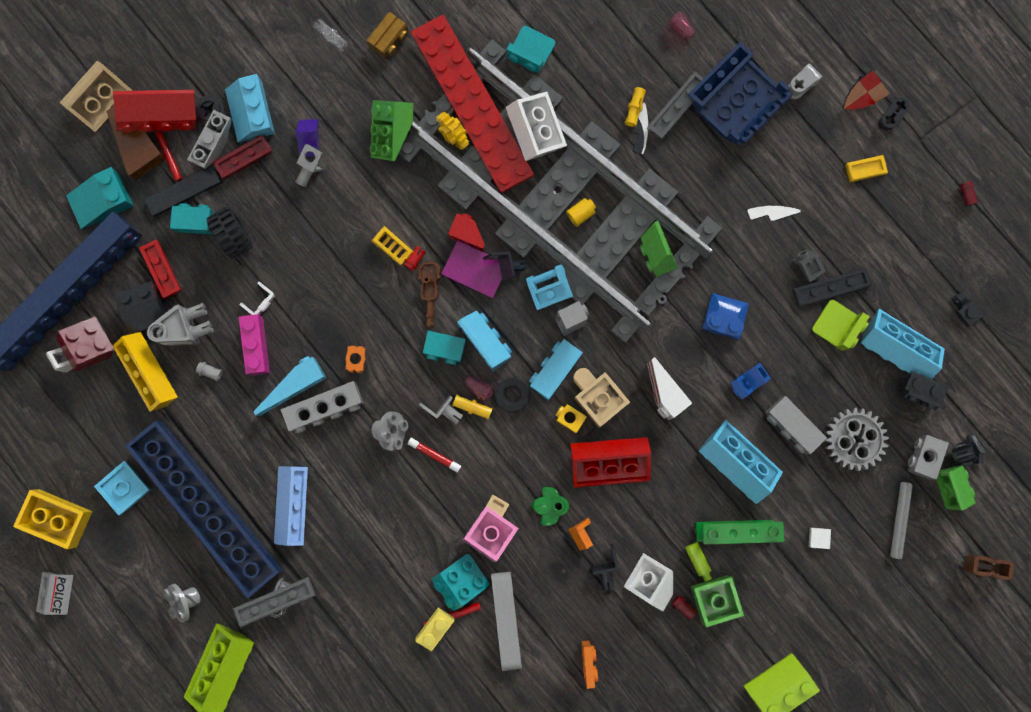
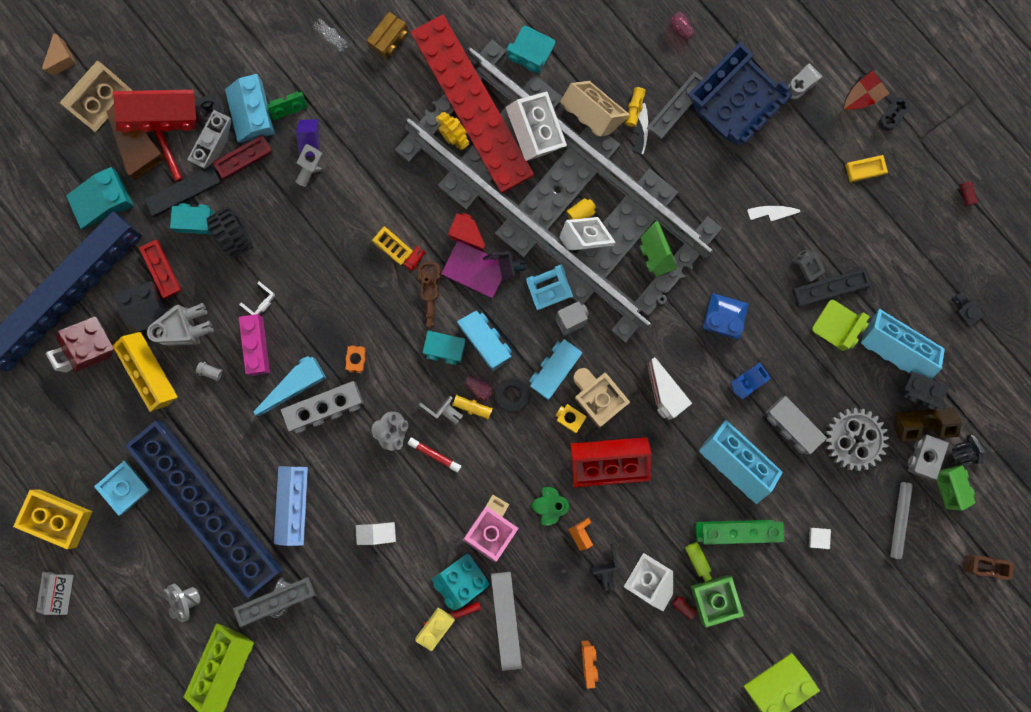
bright green slope [370,100,413,161] -> none
none -> medium nougat slope [42,34,77,76]
none -> green hinge [267,91,308,120]
none -> white slope [356,522,396,545]
none -> white slope [559,217,616,250]
none -> tan slope [560,81,630,136]
none -> dark brown arch [893,407,962,442]

